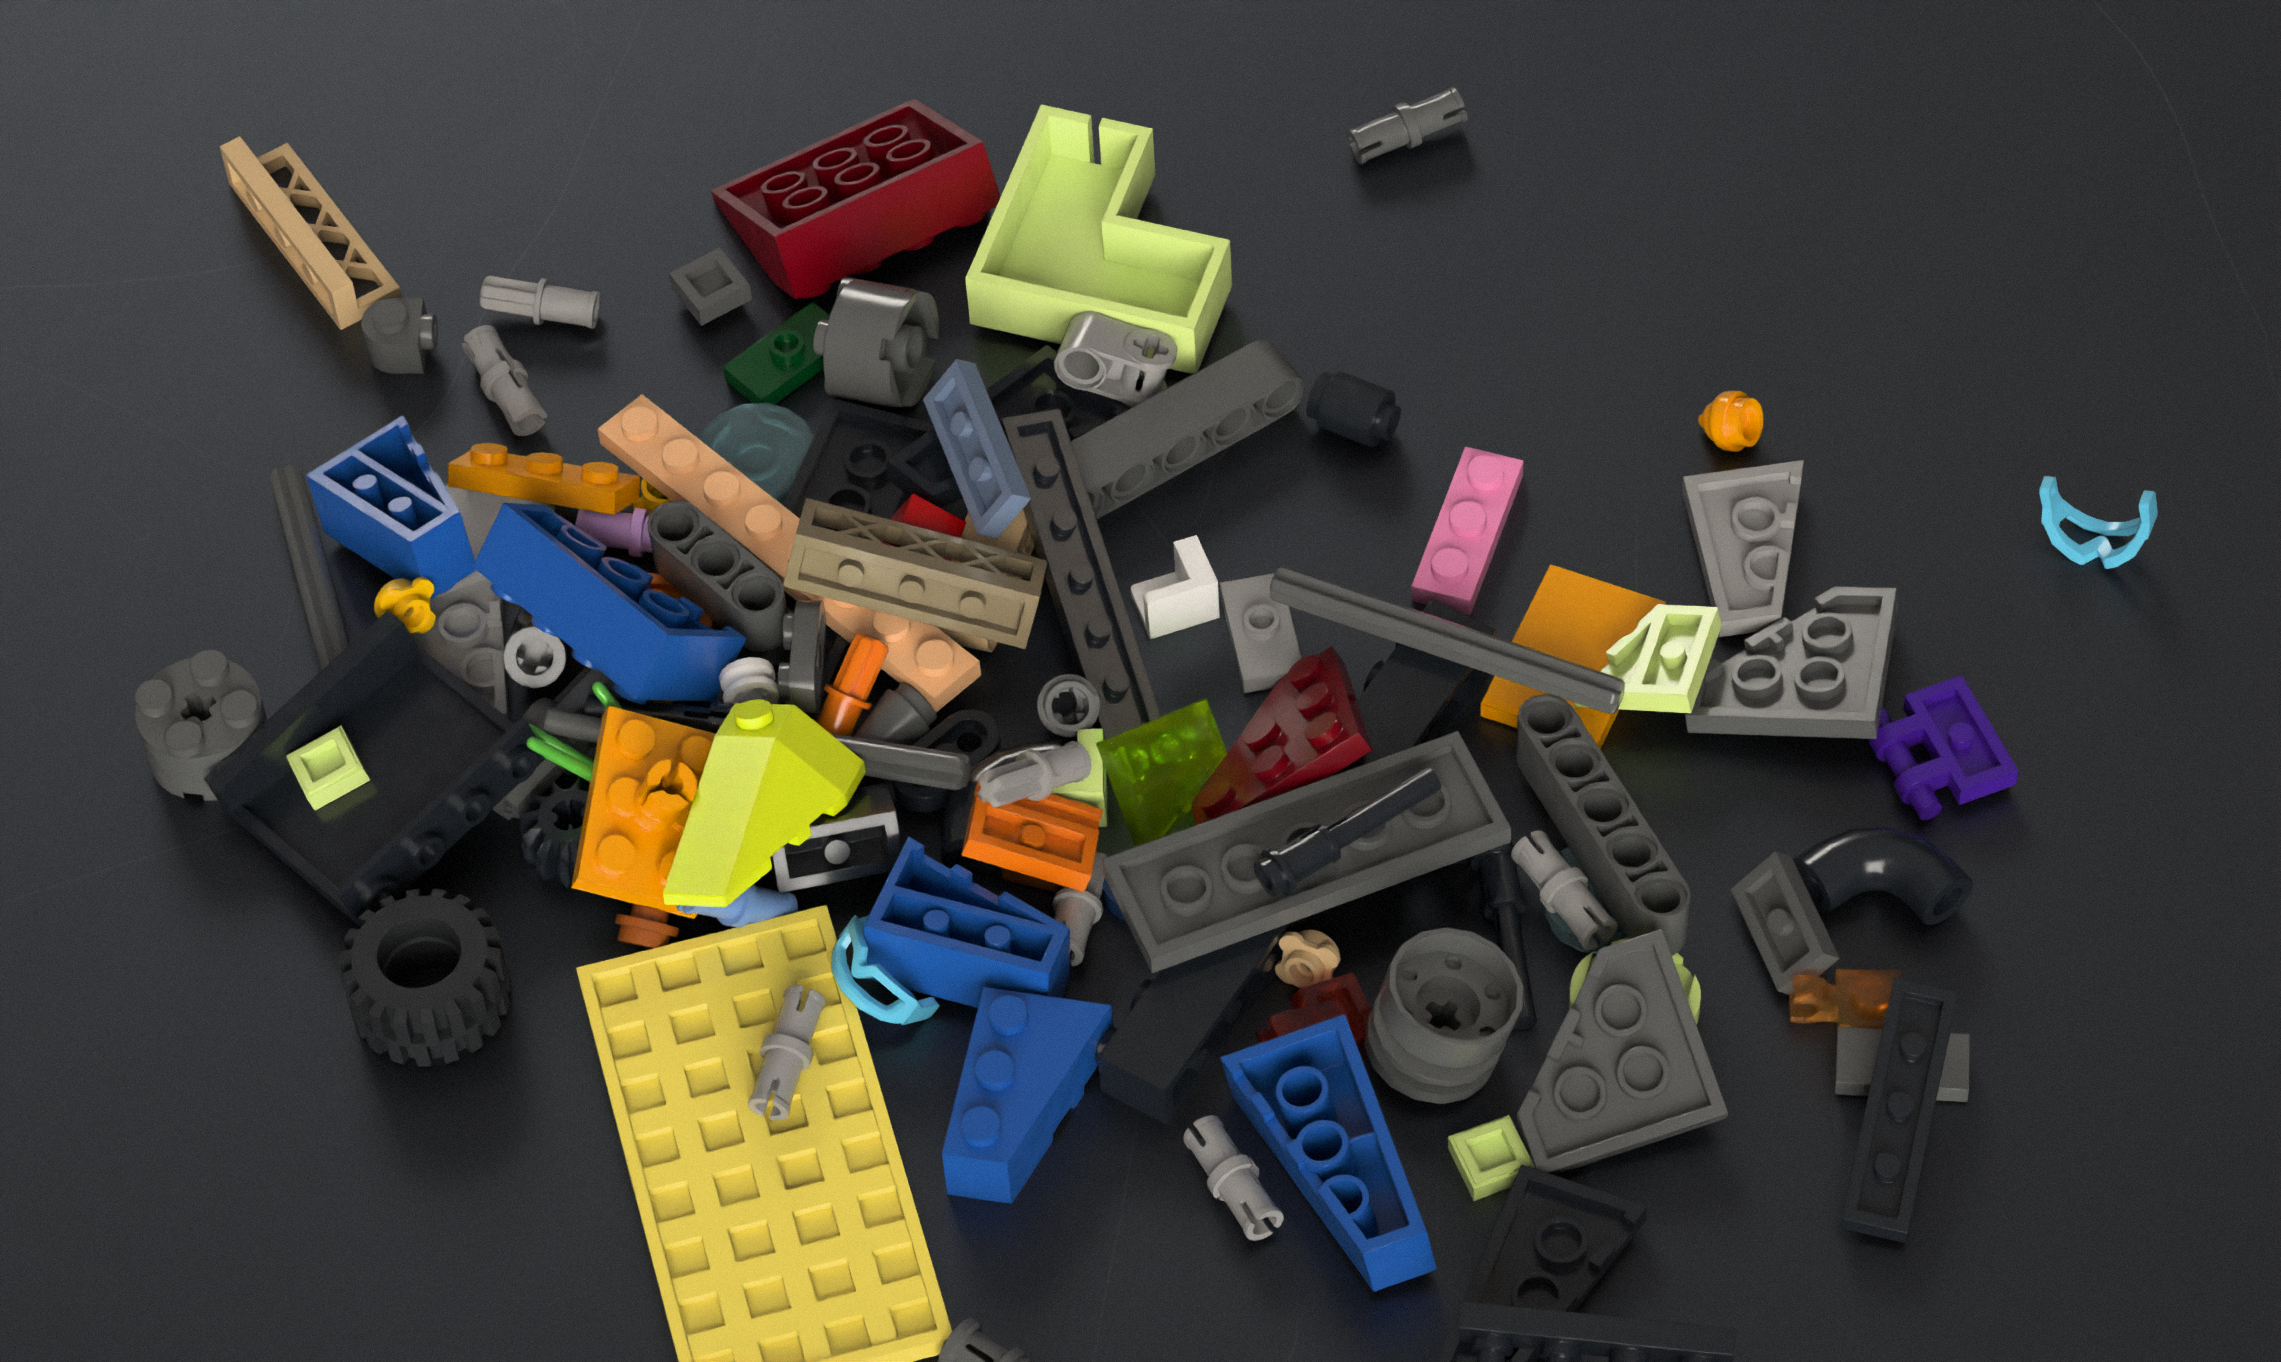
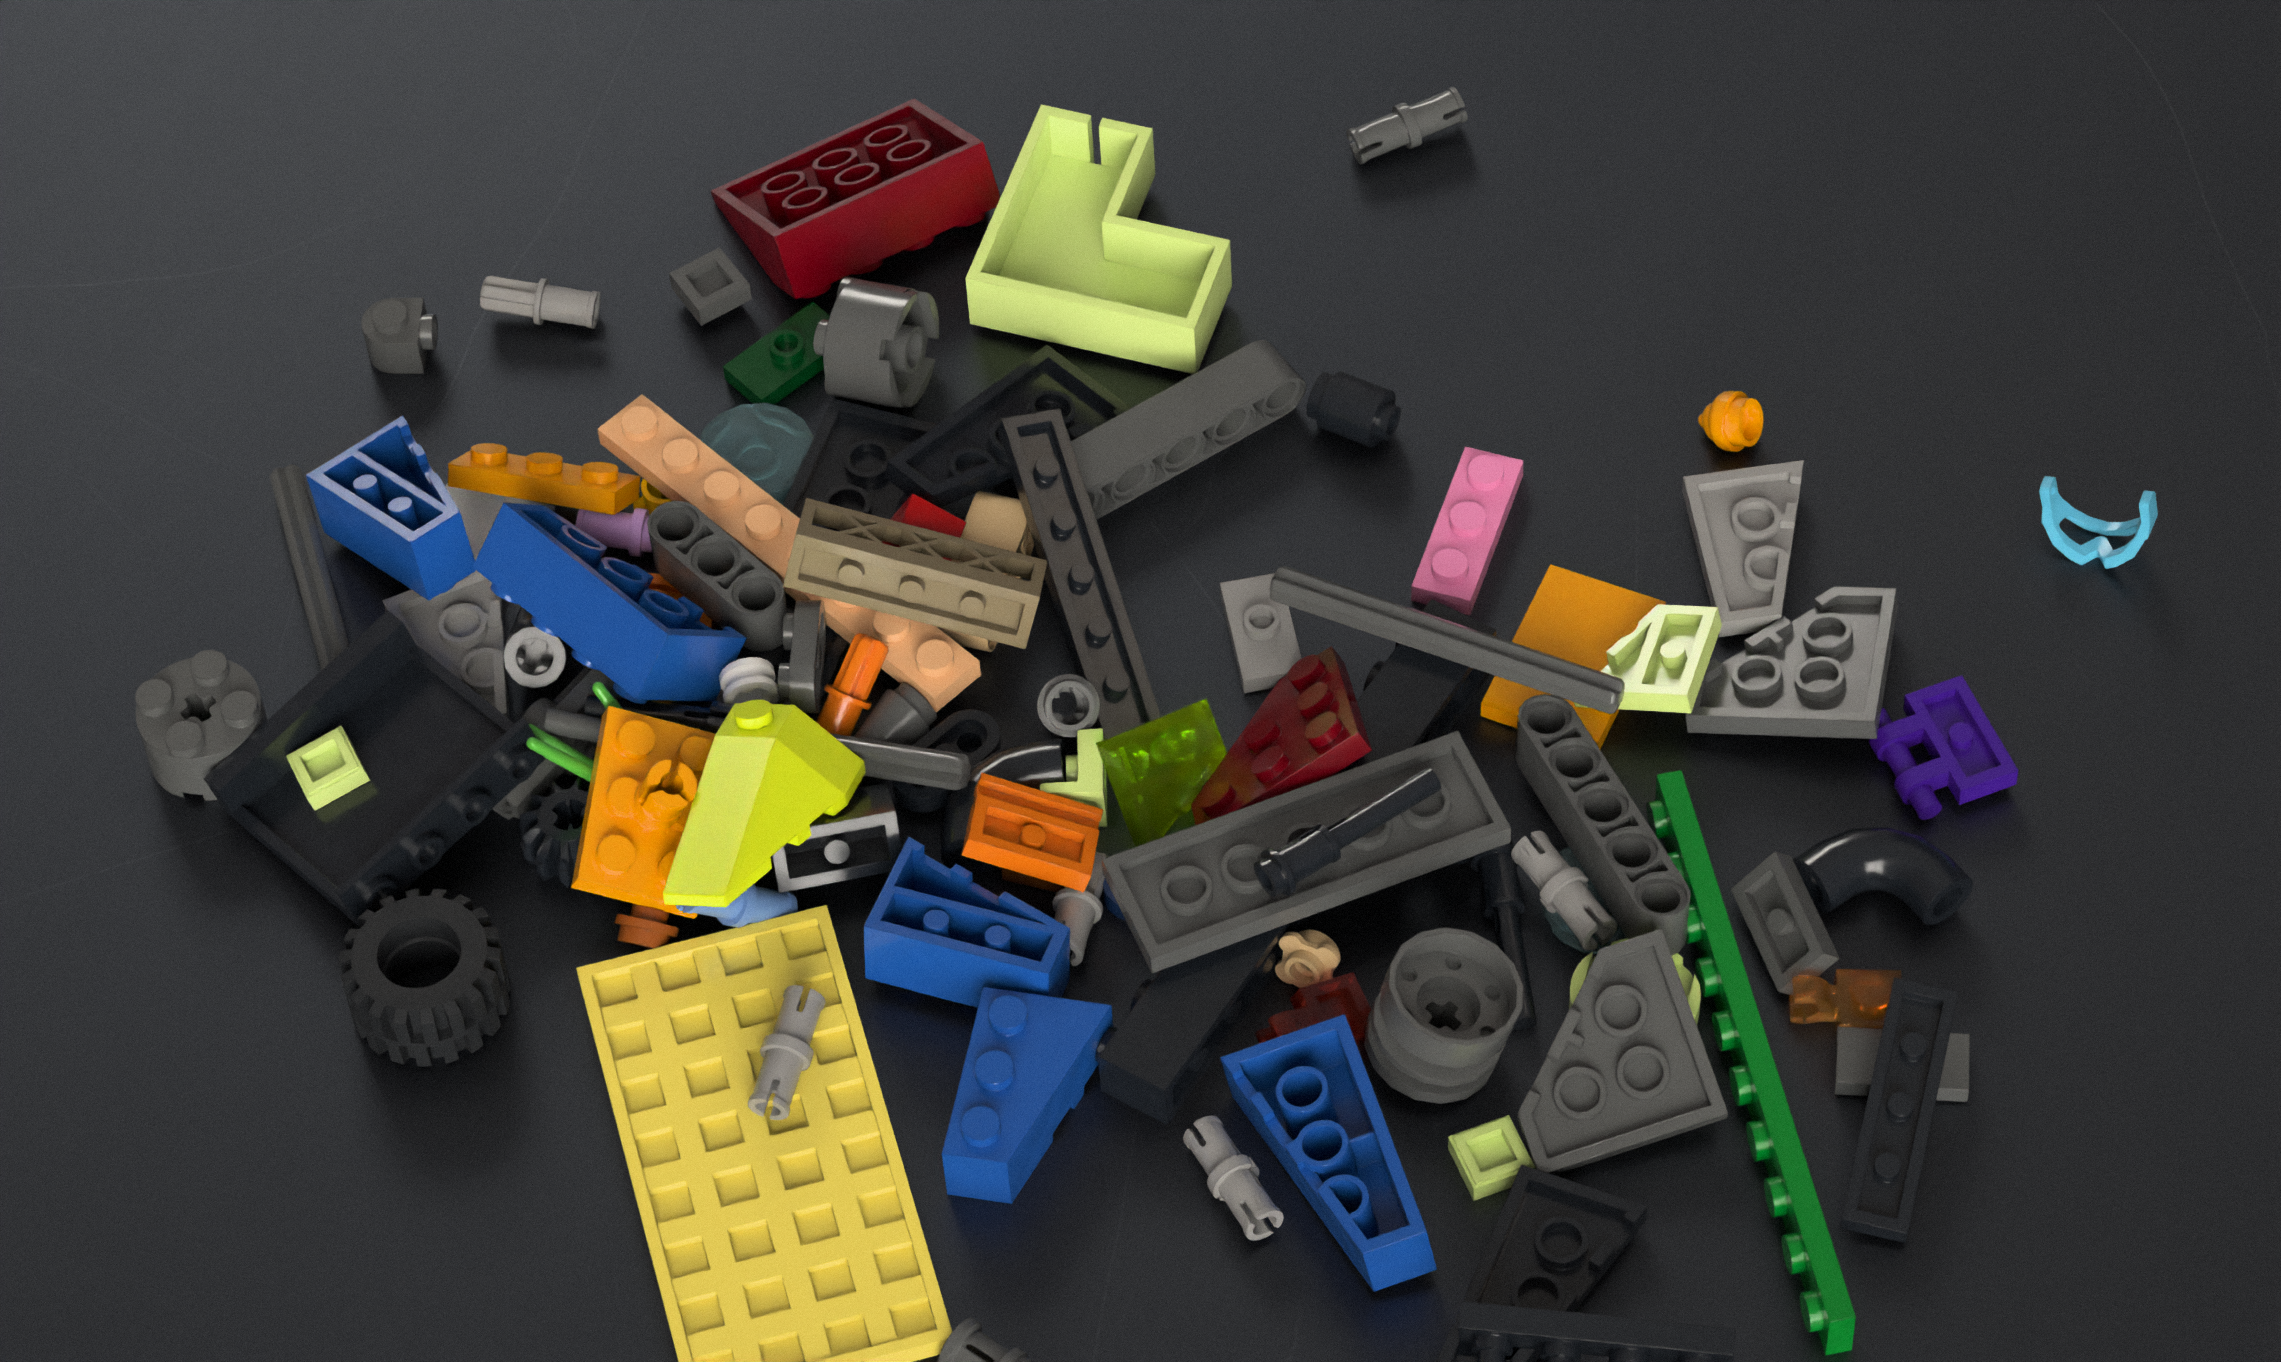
tan fence [220,136,402,330] -> none
yellow plate [374,577,436,634] -> none
light grey pin [461,325,547,436] -> none
medium azure helmet [831,915,939,1025] -> none
sand blue plate [923,359,1032,539] -> none
light grey axle [977,741,1091,808] -> none
light grey piece [1054,311,1177,408] -> none
white panel [1131,535,1220,639] -> none
none -> green plate [1646,770,1856,1356]

